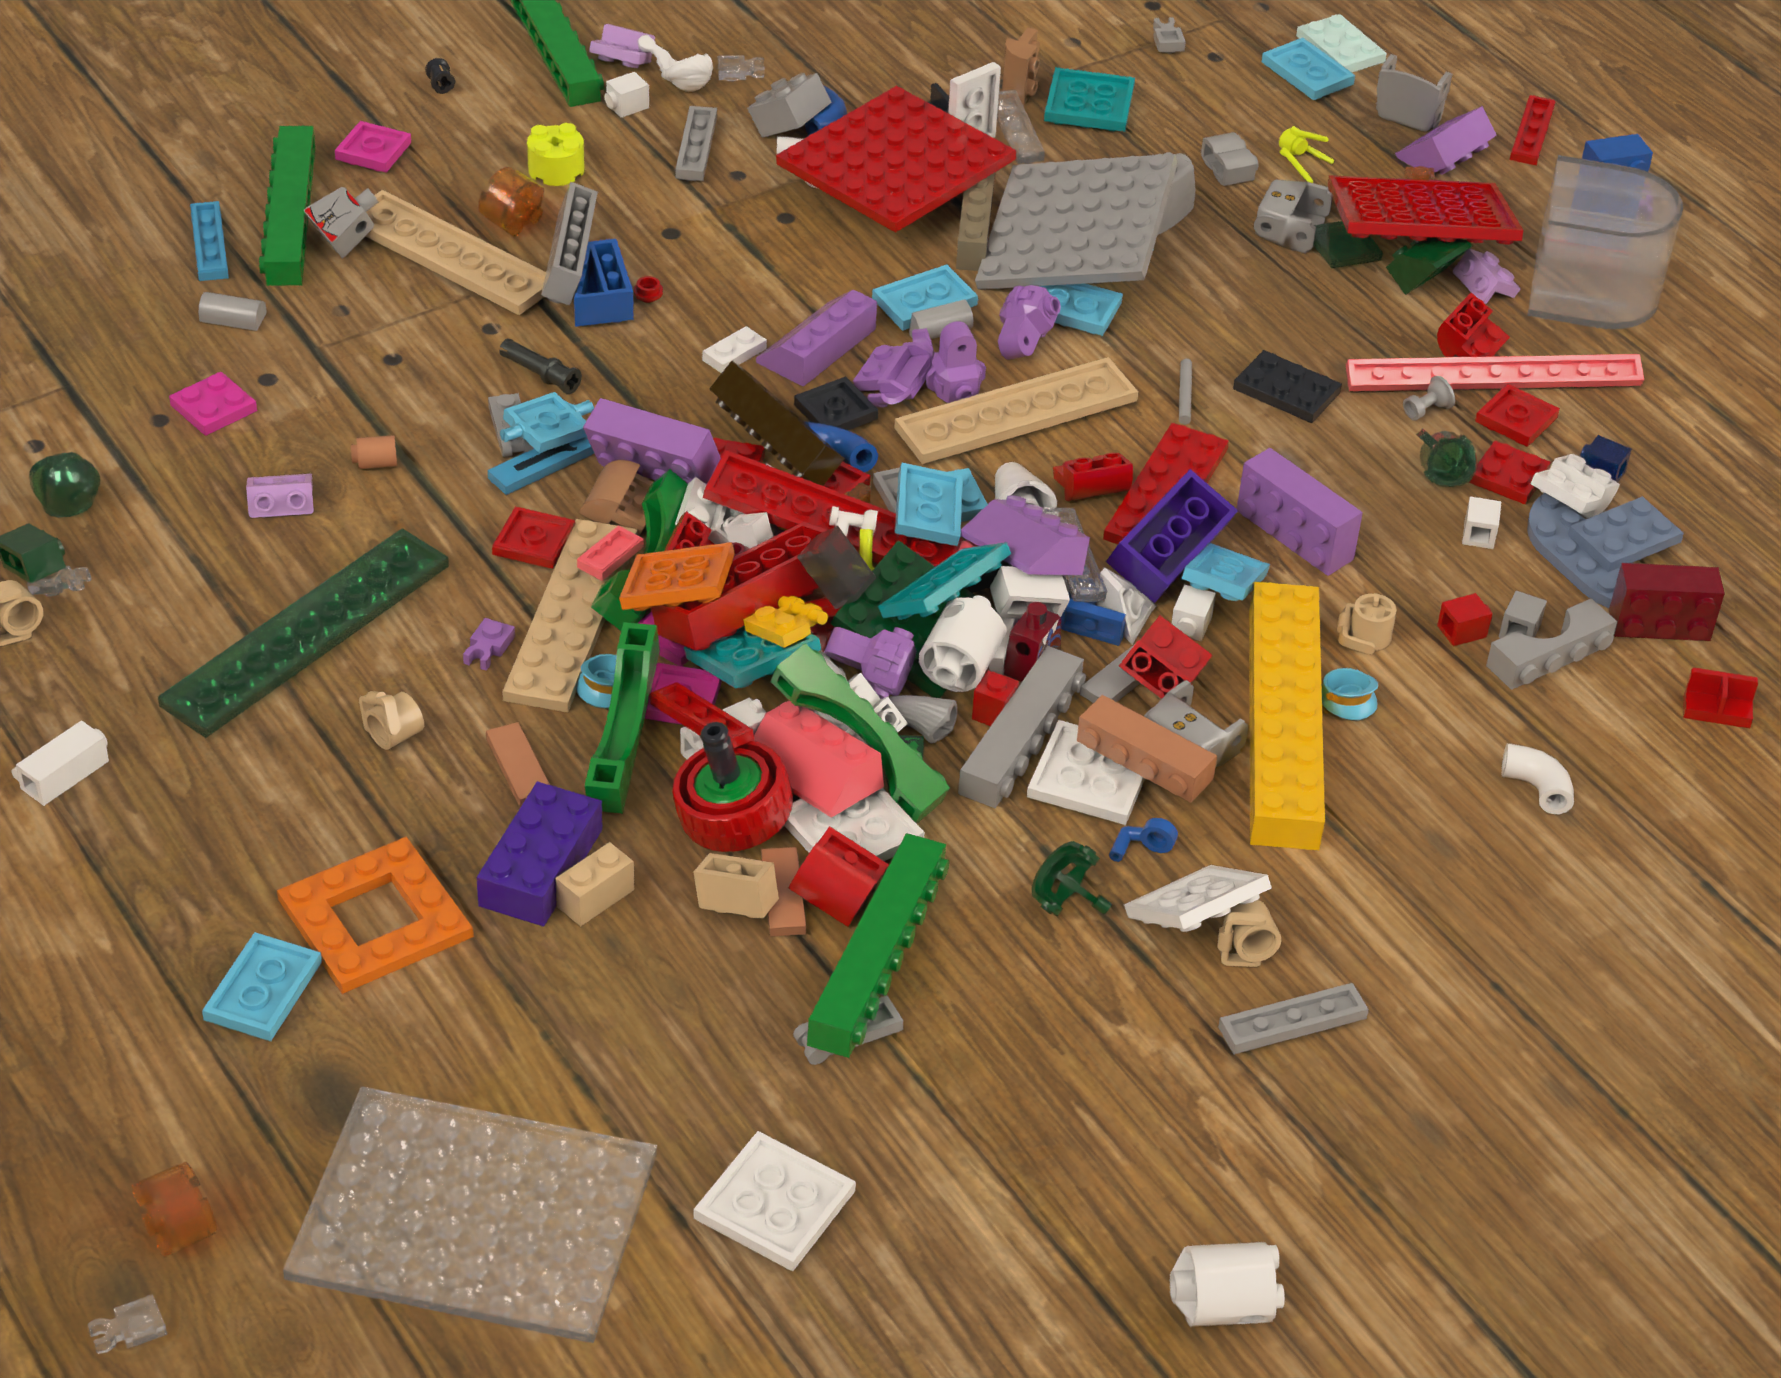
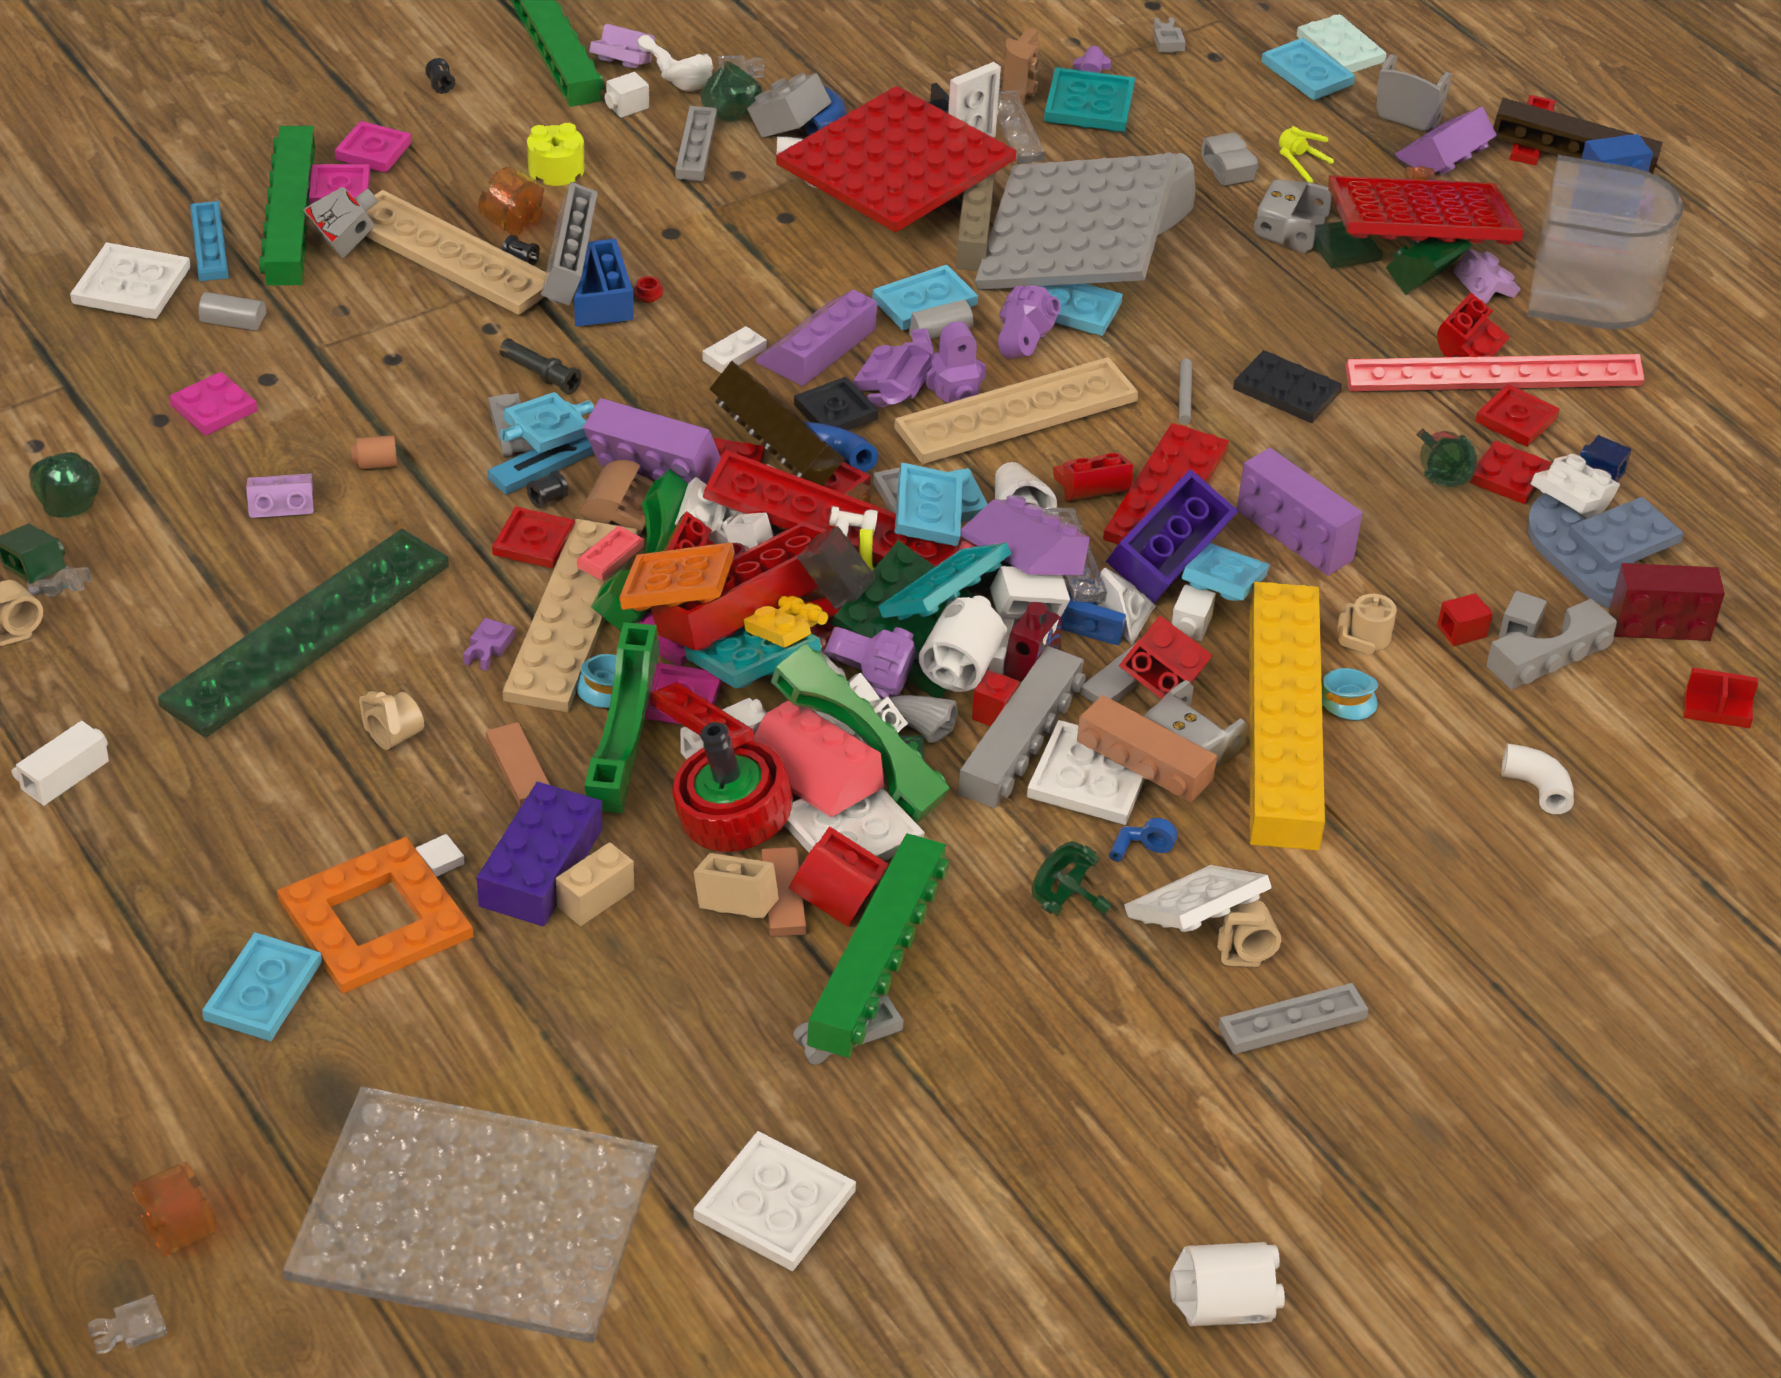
light grey piece [1403,375,1455,421] -> none
white brick [1462,496,1501,549] -> none
none -> white plate [70,242,190,319]
none -> dark pink plate [309,164,370,205]
none -> white tile [415,834,464,877]
none -> black bush [501,235,540,266]
none -> black bush [526,471,569,508]
none -> clear green helmet [701,61,763,121]
none -> medium lavender piece [1073,46,1112,73]
none -> dark brown brick [1493,98,1663,181]

